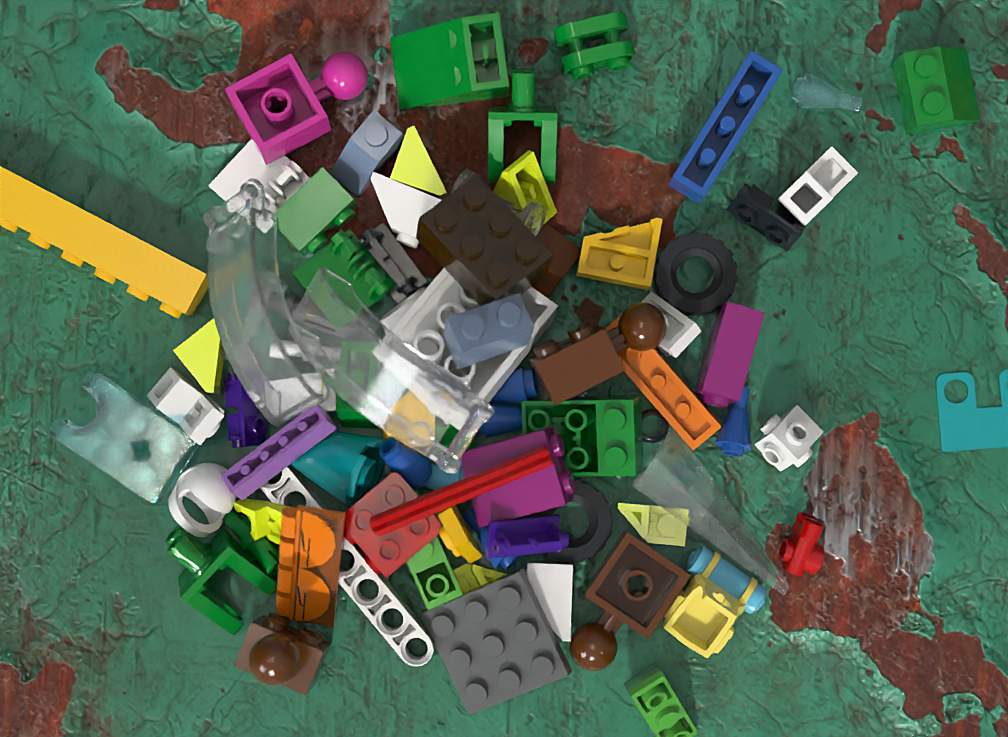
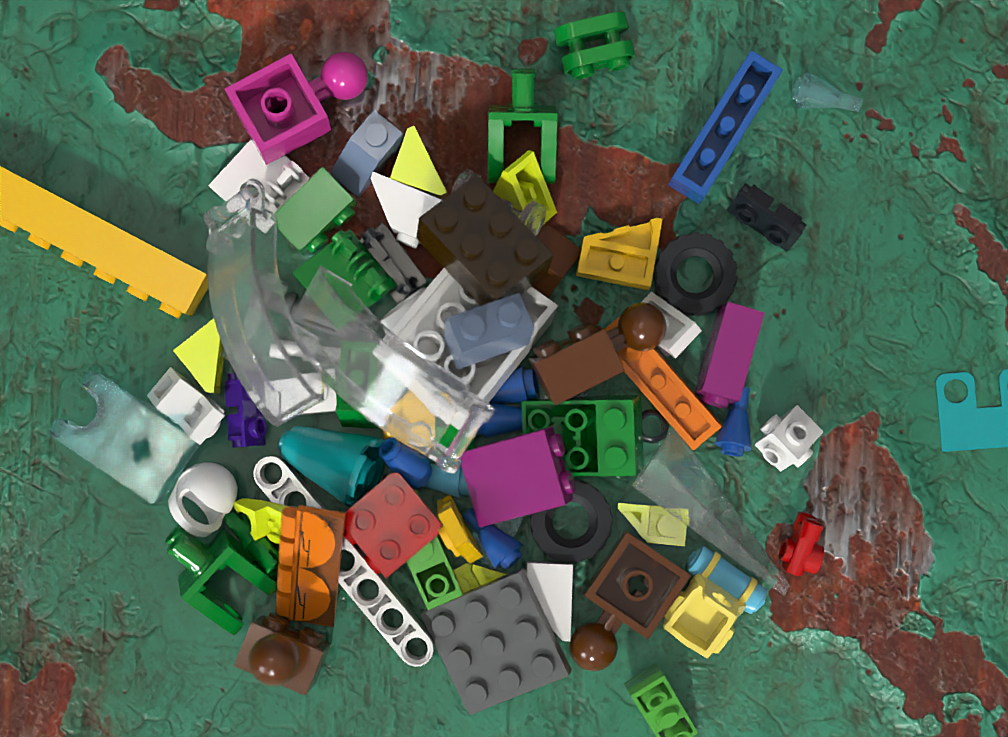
medium lavender piece [221,403,337,500] -> none
red axle [369,446,553,537] -> none
green slope [390,12,509,111] -> none
dark purple hinge [486,515,569,559] -> none
white brick [778,147,858,226] -> none
green slope [892,46,980,135] -> none

